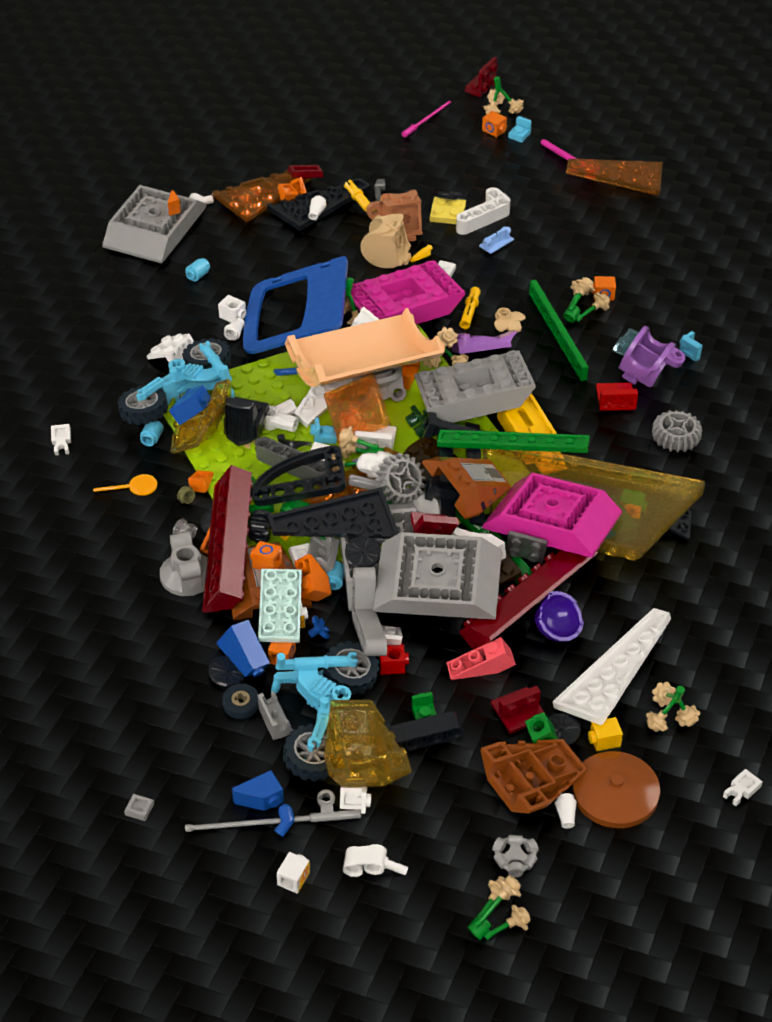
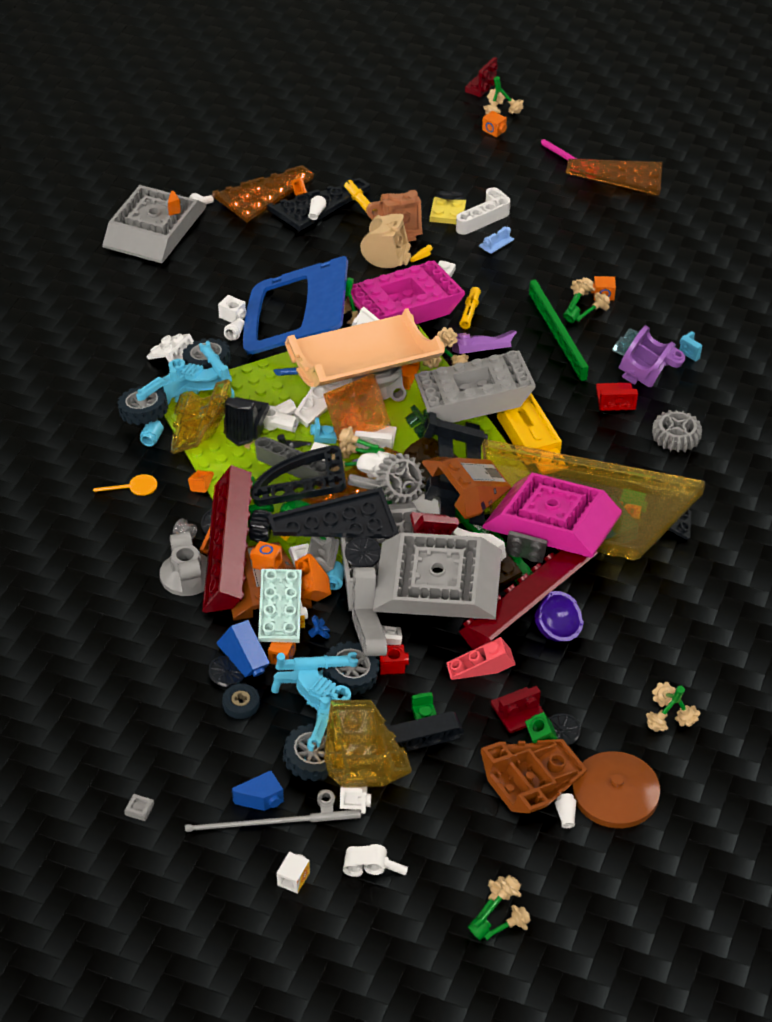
white plate [51,424,71,456] -> none
blue slope [169,385,213,425] -> none
olive plate [177,486,195,504] -> none
medium azure brick [185,258,210,281] -> none
light grey hinge [258,691,292,740] -> none
blue arm [274,804,295,837] -> none
orange slope [278,183,299,201] -> none
dark red plate [288,165,323,179] -> none
dark grey bar [374,179,385,201] -> none
dark pink piece [402,101,451,137] -> none
green tile [437,429,590,453] -> none
light grey piece [492,835,539,877] -> none
tan plate [494,308,526,333] -> none
medium azure bracket [508,116,532,143] -> none
white wing [552,608,671,725] -> none
yellow brick [588,717,623,751] -> none
white plate [723,769,762,806] -> none

